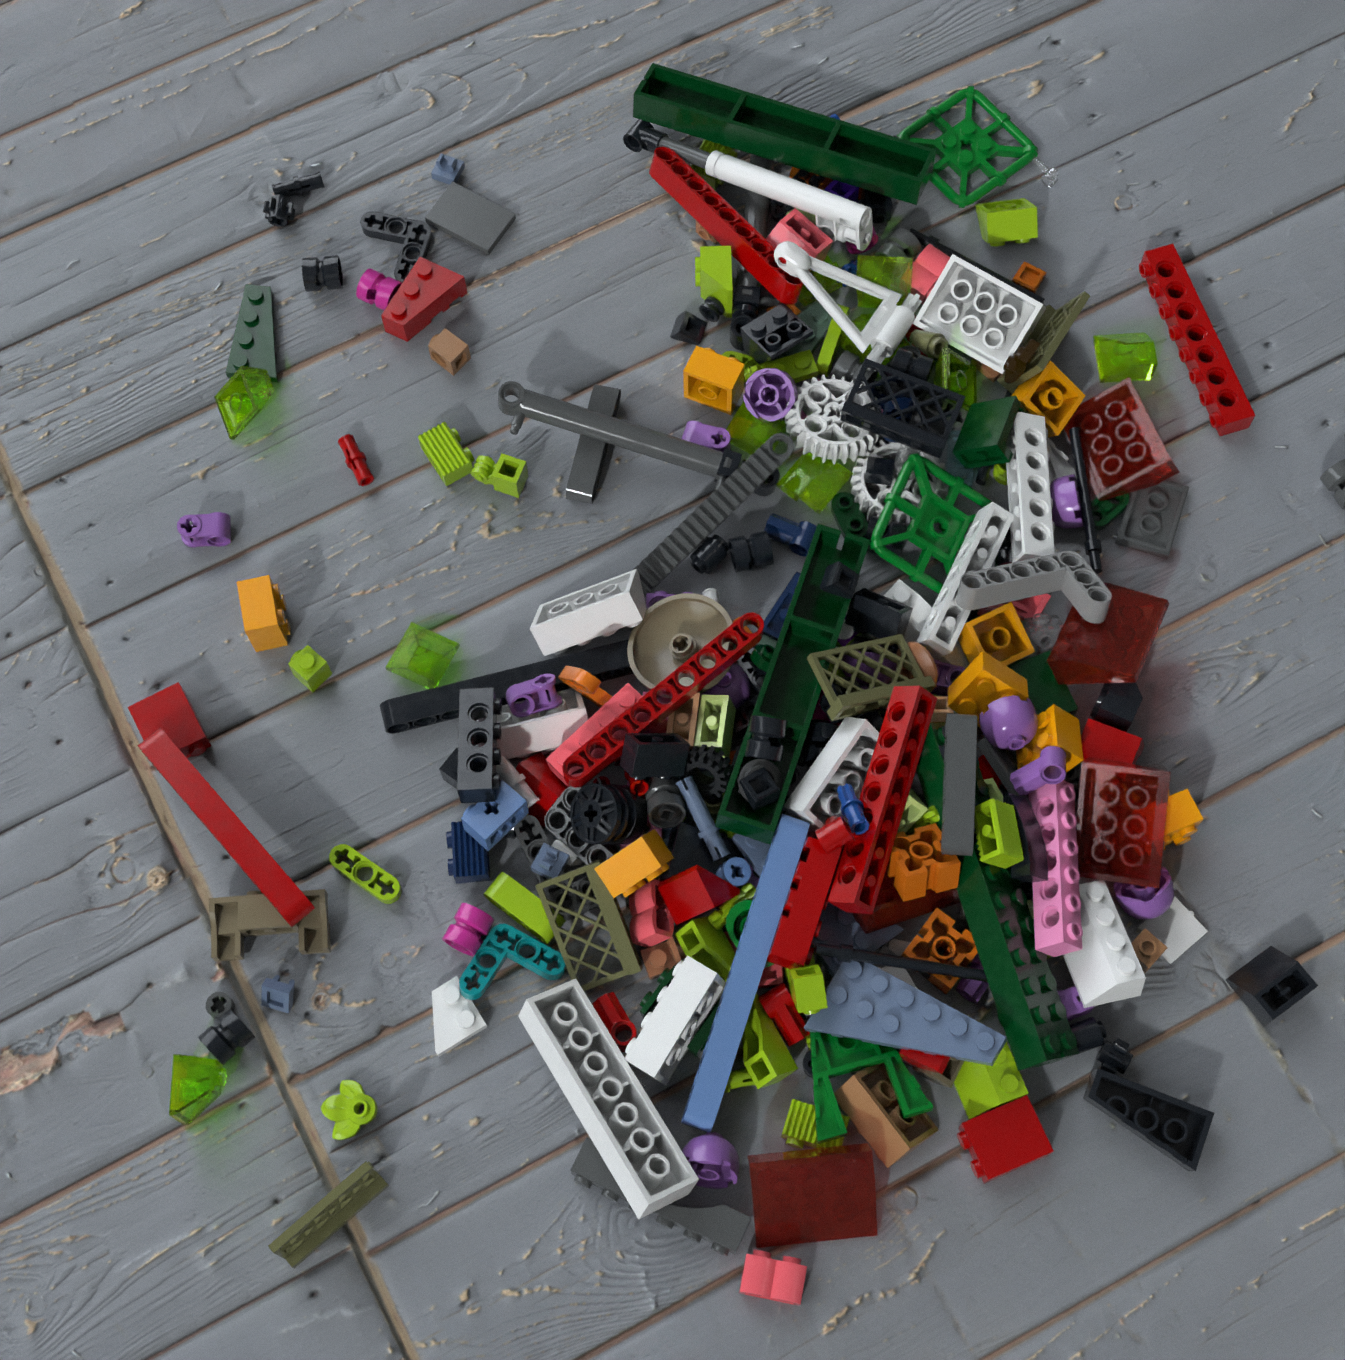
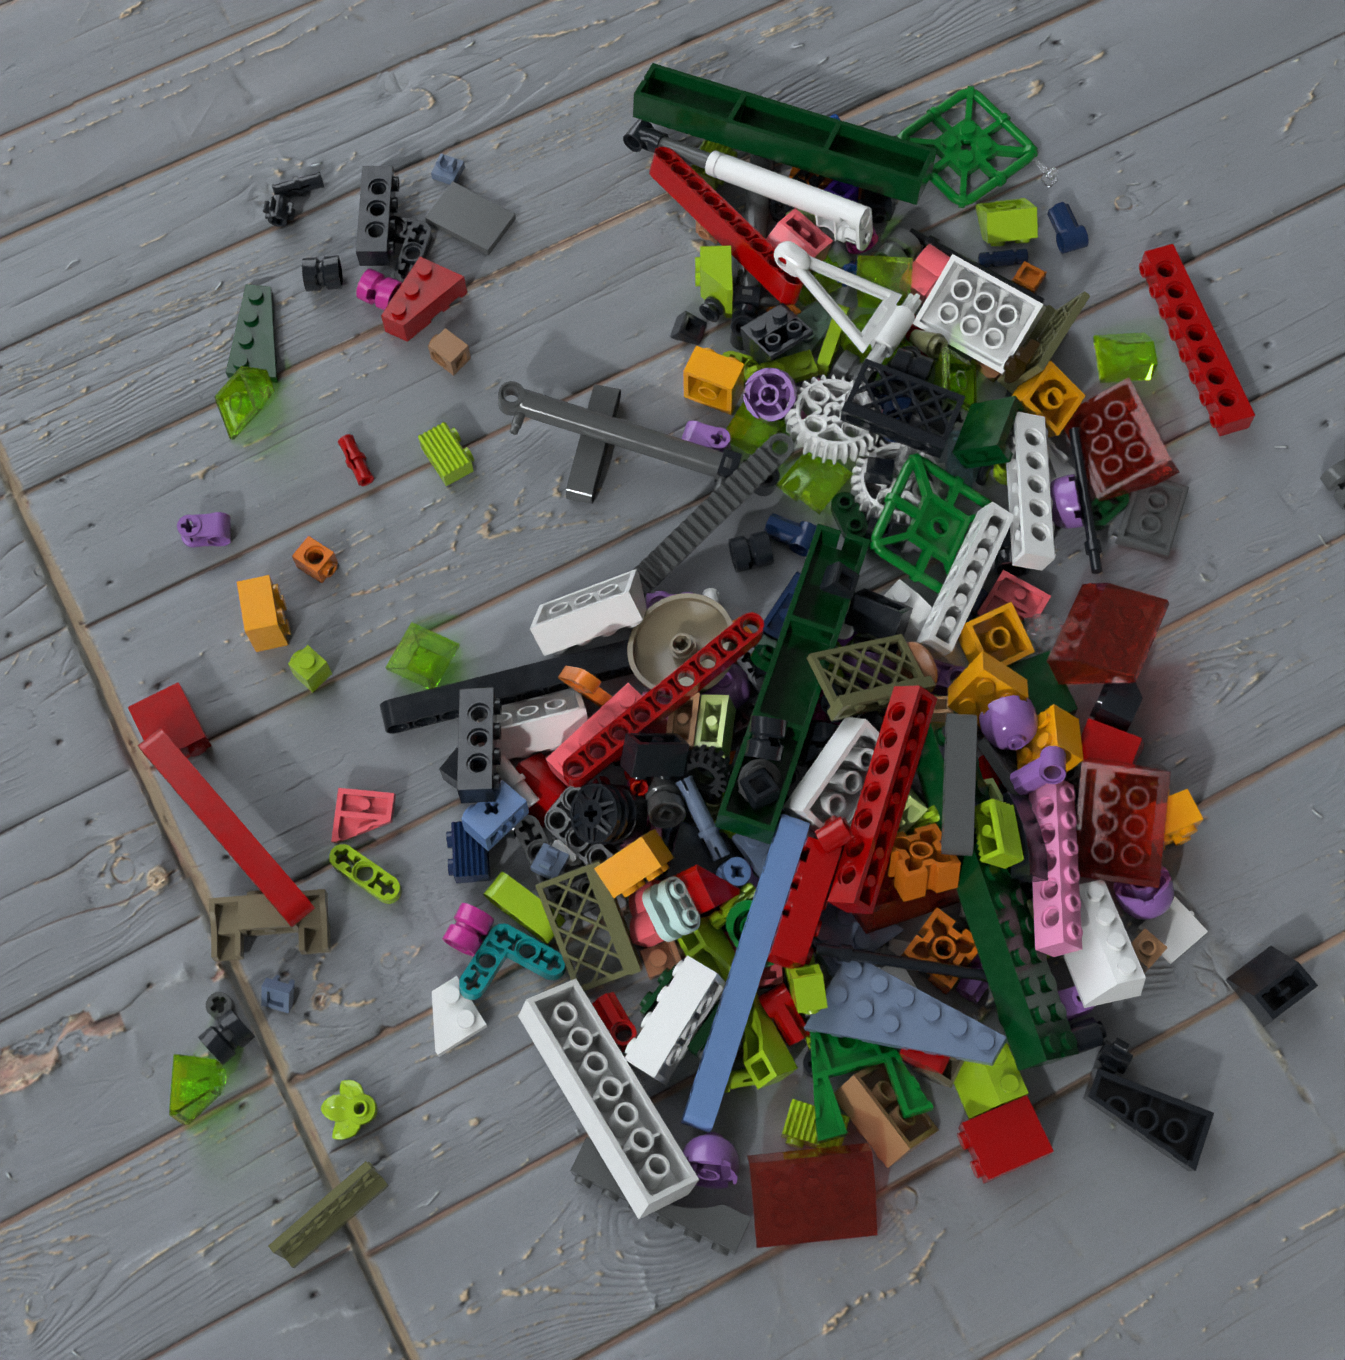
lime brick [470,453,529,498] -> none
medium lavender piece [506,674,562,718] -> none
black brick [690,534,729,574] -> none
coral brick [739,1250,807,1306] -> none
blue axle [837,783,869,835] -> none
light grey beam [956,551,1112,624] -> none
none -> orange brick [292,536,338,583]
none -> coral wing [331,788,396,843]
none -> black brick [356,166,400,266]
none -> light aqua brick [642,876,700,942]
none -> dark blue axle [978,248,1028,267]
none -> dark blue piece [1047,202,1089,254]

